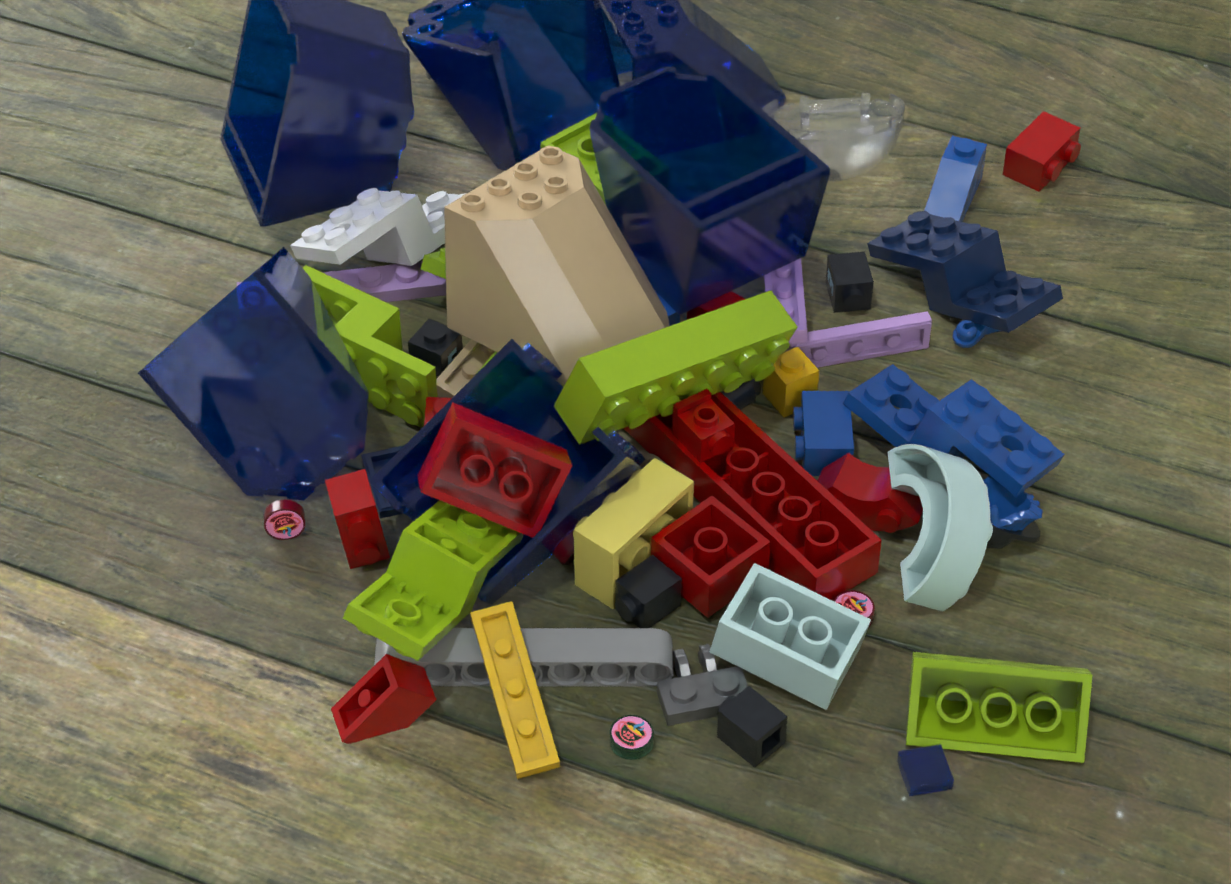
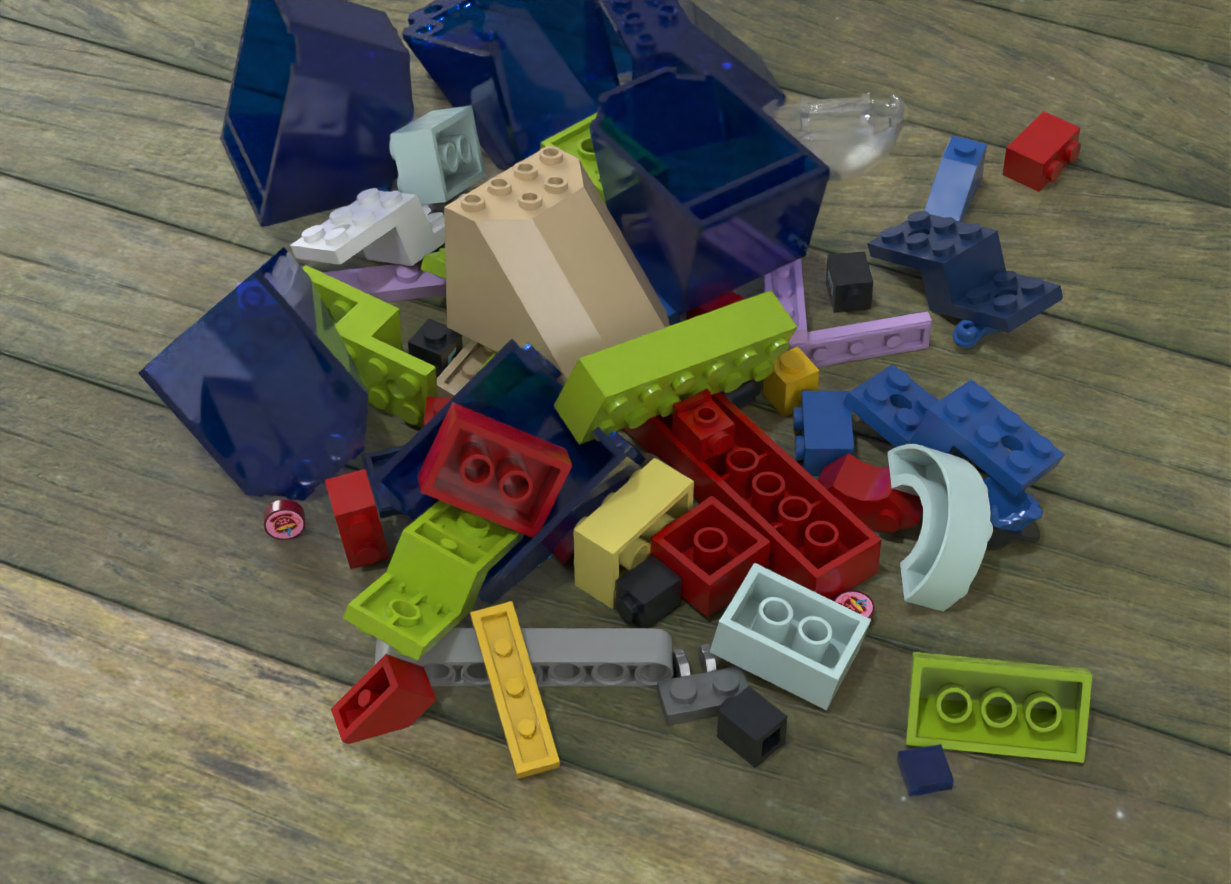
tile [609,715,654,760] -> none
none -> light aqua brick [389,105,486,205]

